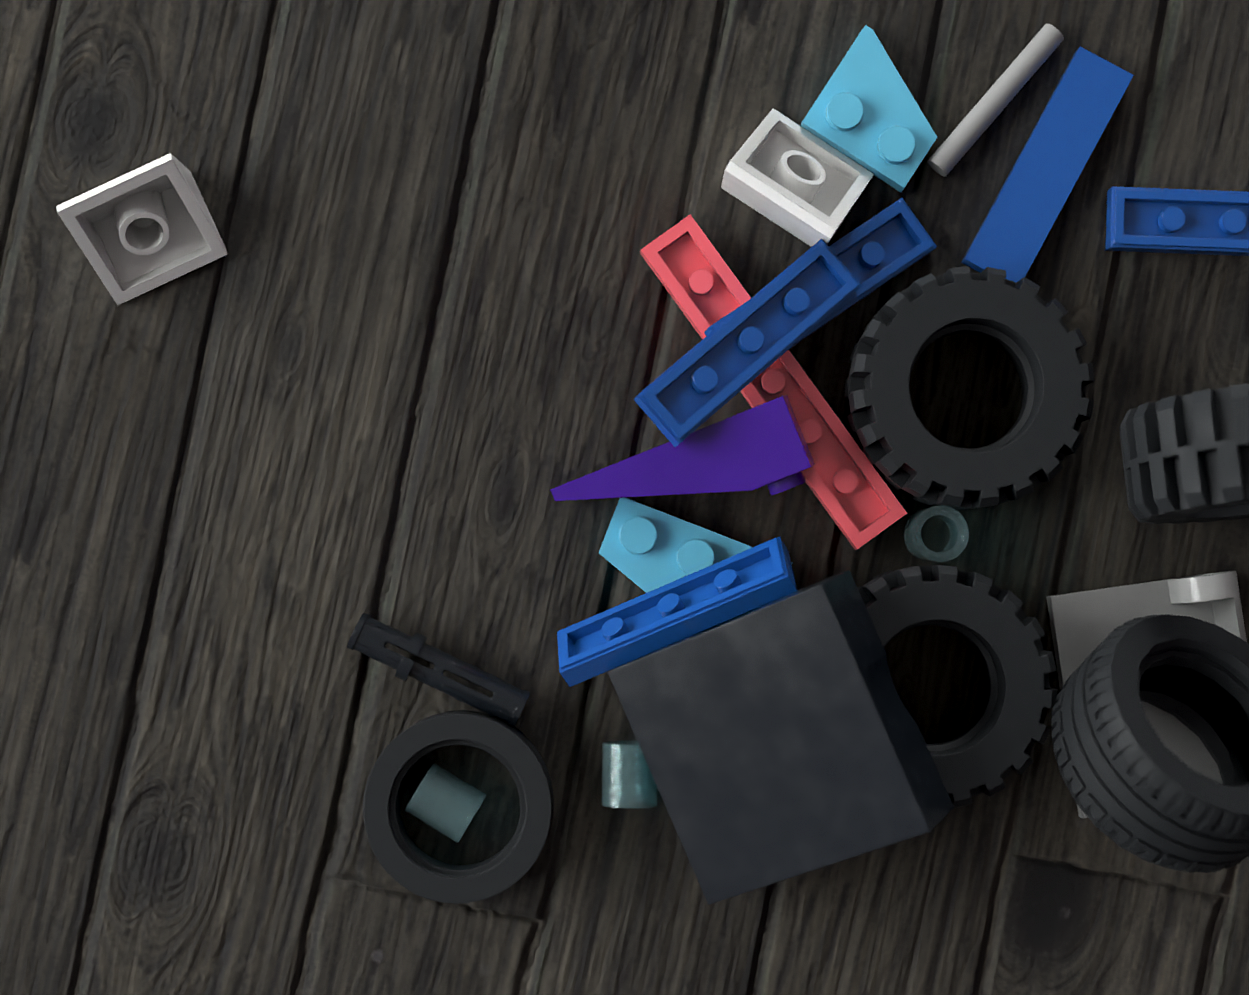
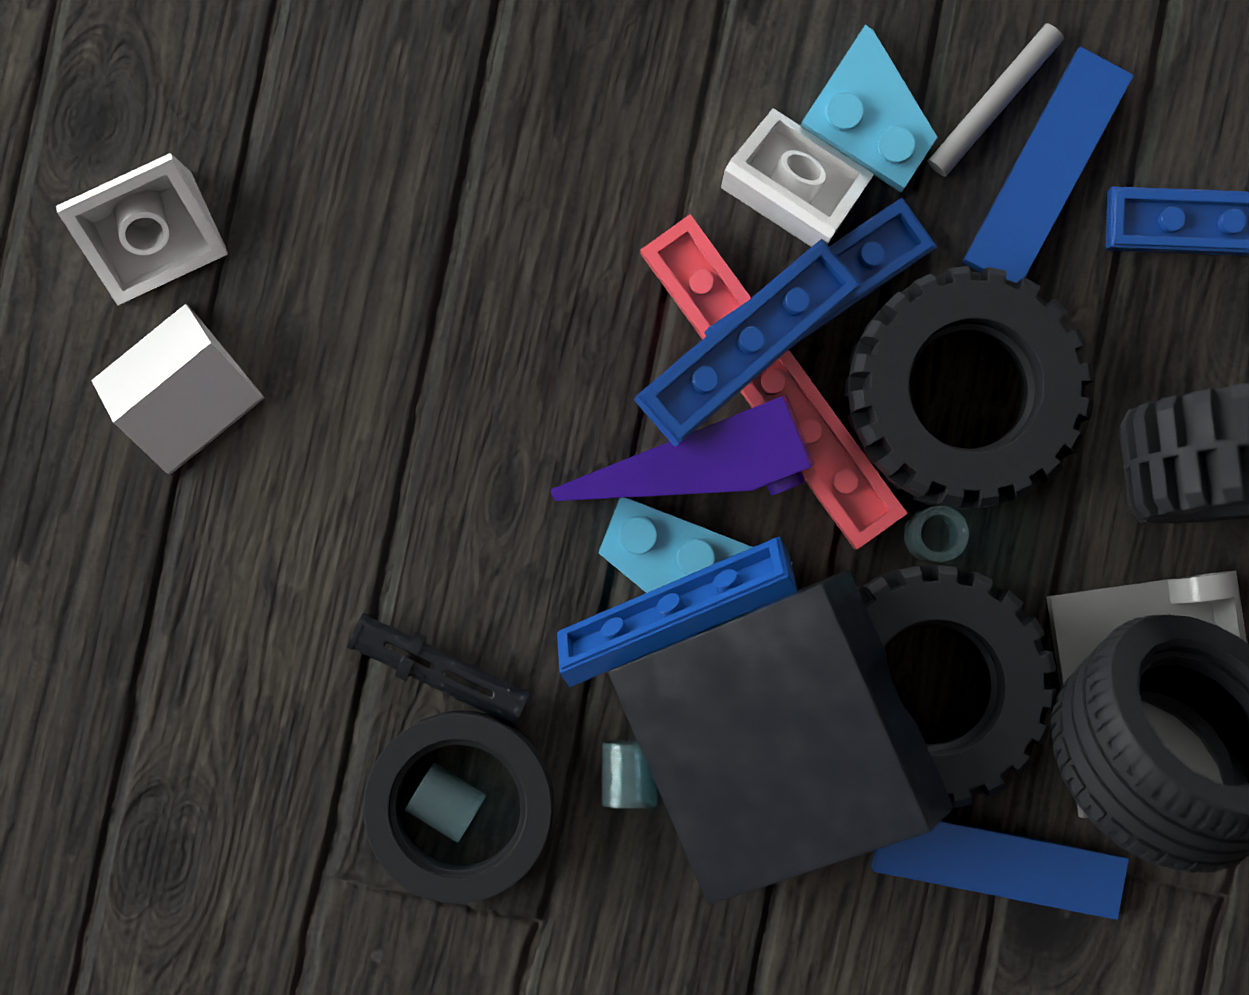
none -> white slope [91,304,264,475]
none -> blue tile [871,820,1129,920]

